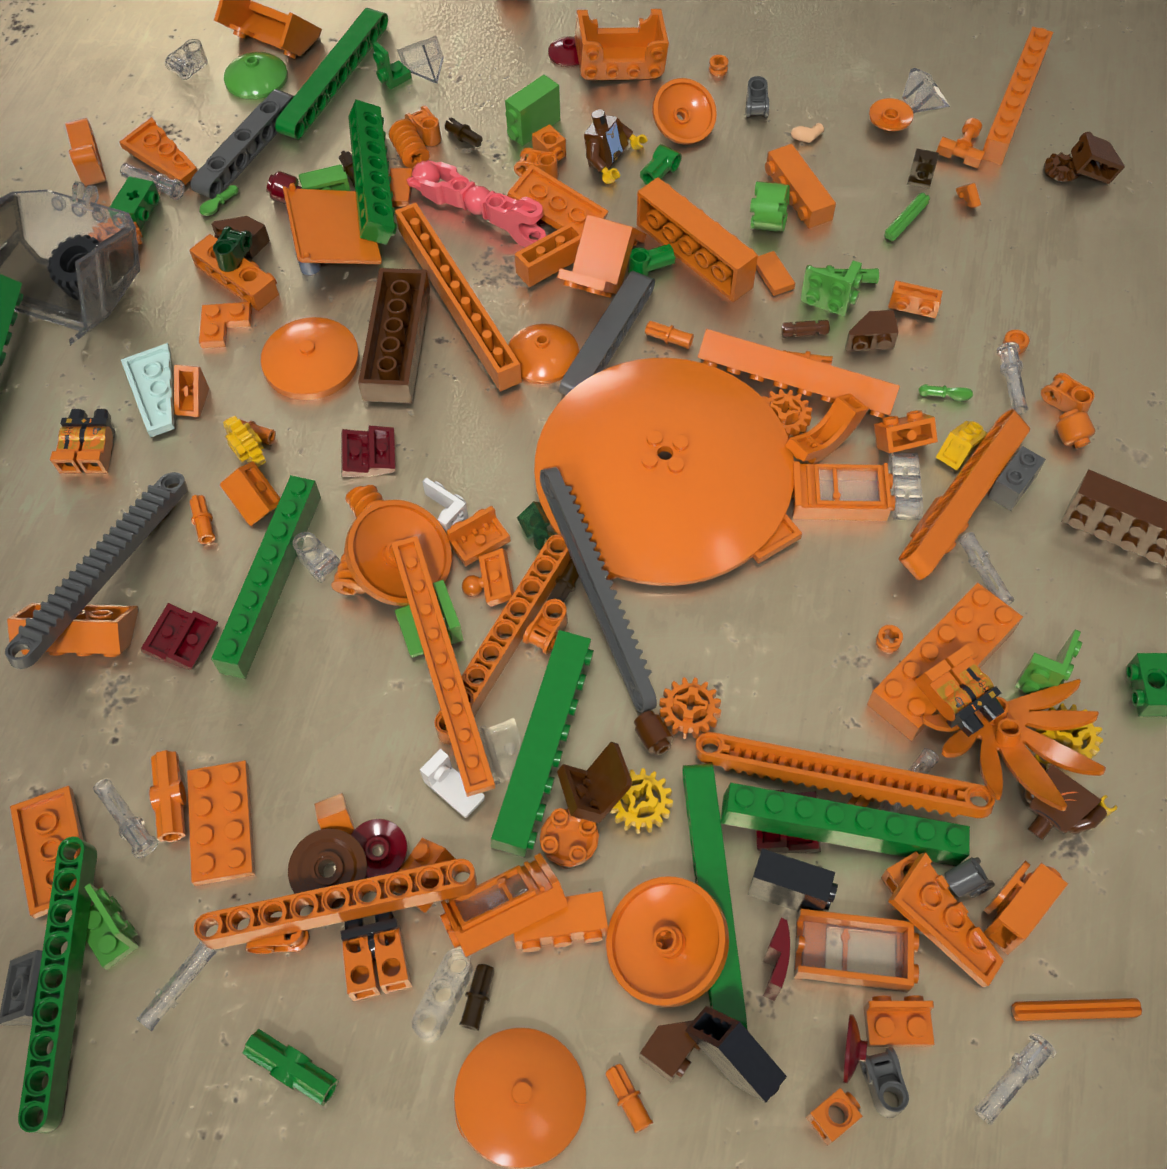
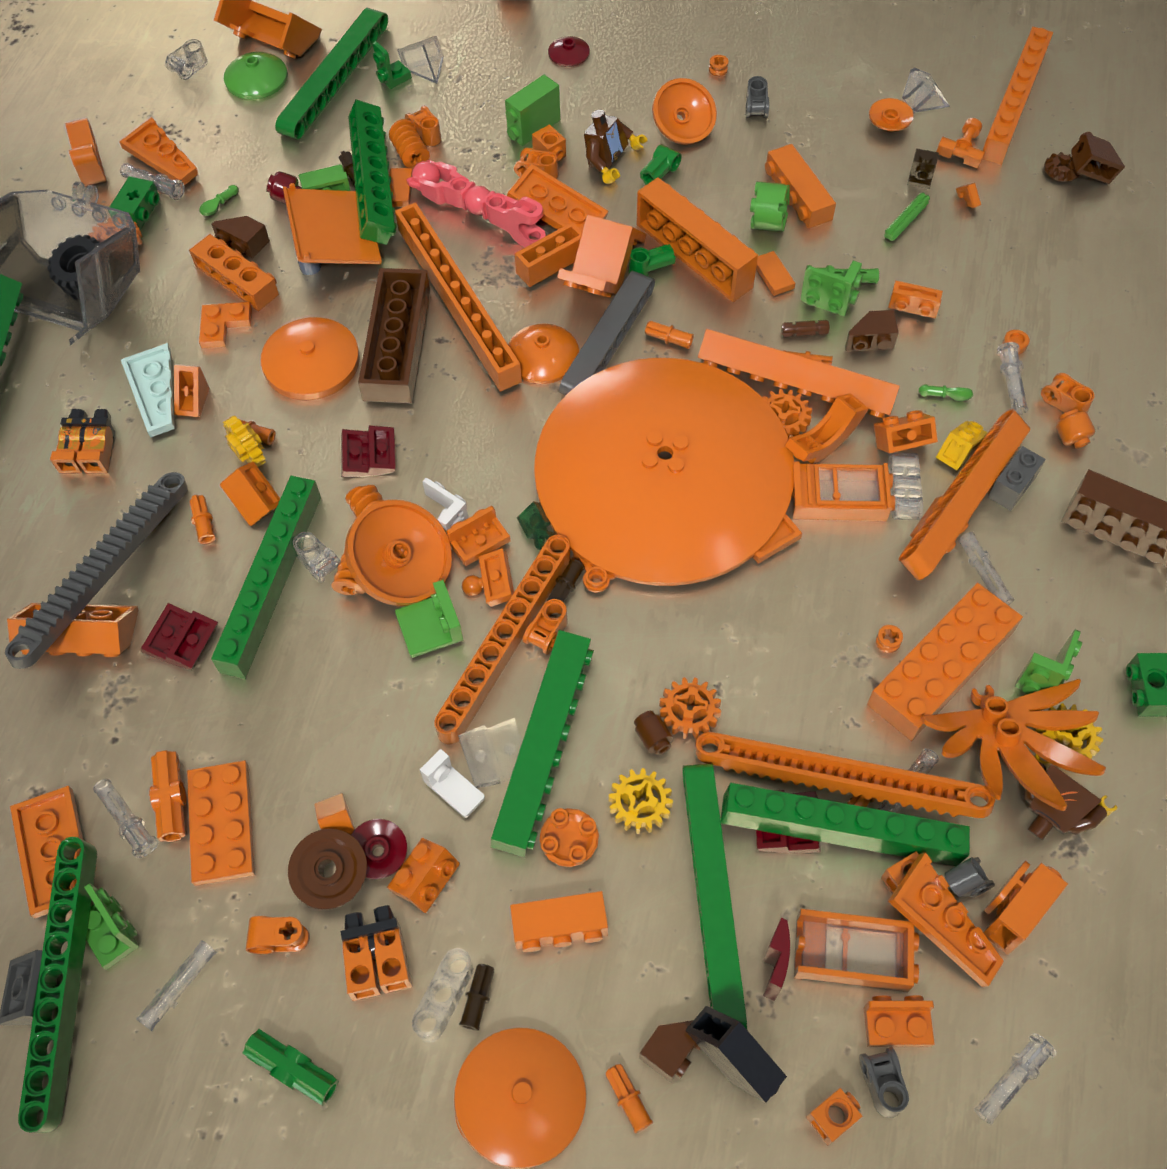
dark grey beam [191,89,294,199] -> none
orange beam [194,859,477,949] -> none
dark green piece [213,226,252,272] -> none
orange plate [391,536,496,797] -> none
orange door [440,853,569,957] -> none
dark brown axle [445,118,483,147] -> none
dark grey gear [540,467,657,713] -> none
reddish brown bracket [557,742,632,823] -> none
orange windscreen [575,9,669,80] -> none
orange dish [606,876,729,1007] -> none
black brick [748,848,838,912] -> none
light nougat arm [791,123,824,143] -> none
dark red dish [843,1014,868,1083] -> none
hips [915,644,1005,737] -> none
orange axle [1012,998,1142,1021] -> none

